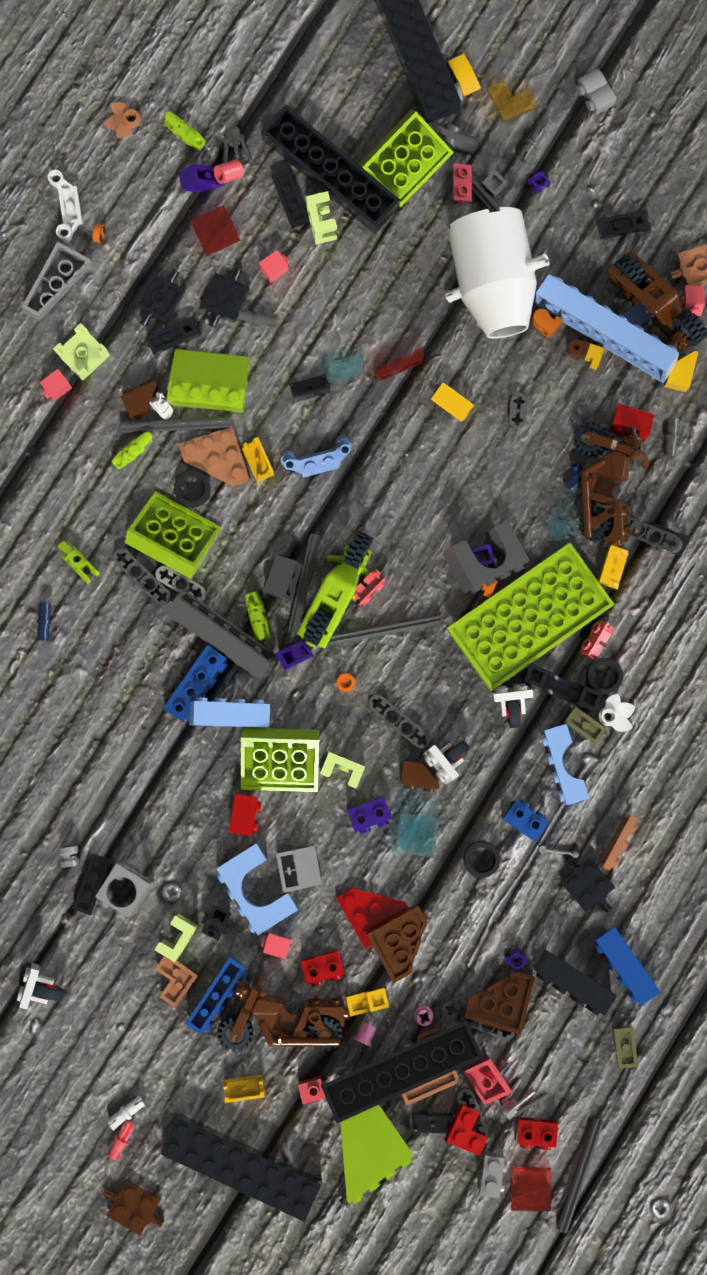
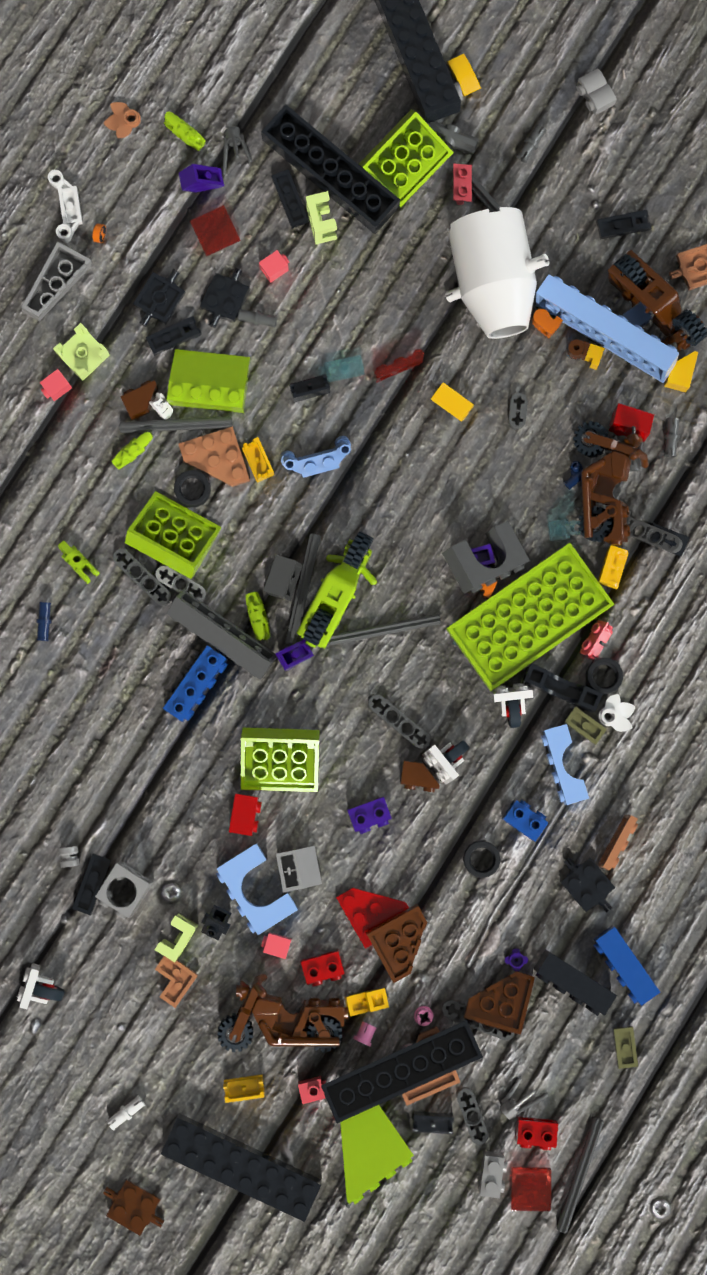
coral axle [107,1120,135,1160] -> none
blue brick [185,956,247,1035] -> none
light blue brick [189,698,270,728] -> none
coral brick [214,159,244,184] -> none
yellowish green panel [320,752,365,789] -> none
orange tile [336,673,355,692] -> none
coral hinge [352,569,386,606] -> none
clear light blue brick [394,813,439,858] -> none
red plate [444,1103,488,1156] -> none
coral slope [463,1054,512,1105] -> none
light grey plate [481,170,508,198] -> none
clear yellow plate [487,81,537,123] -> none
dark purple plate [528,171,550,193] -> none
light grey hinge [539,846,579,858] -> none
coral brick [679,285,705,316] -> none

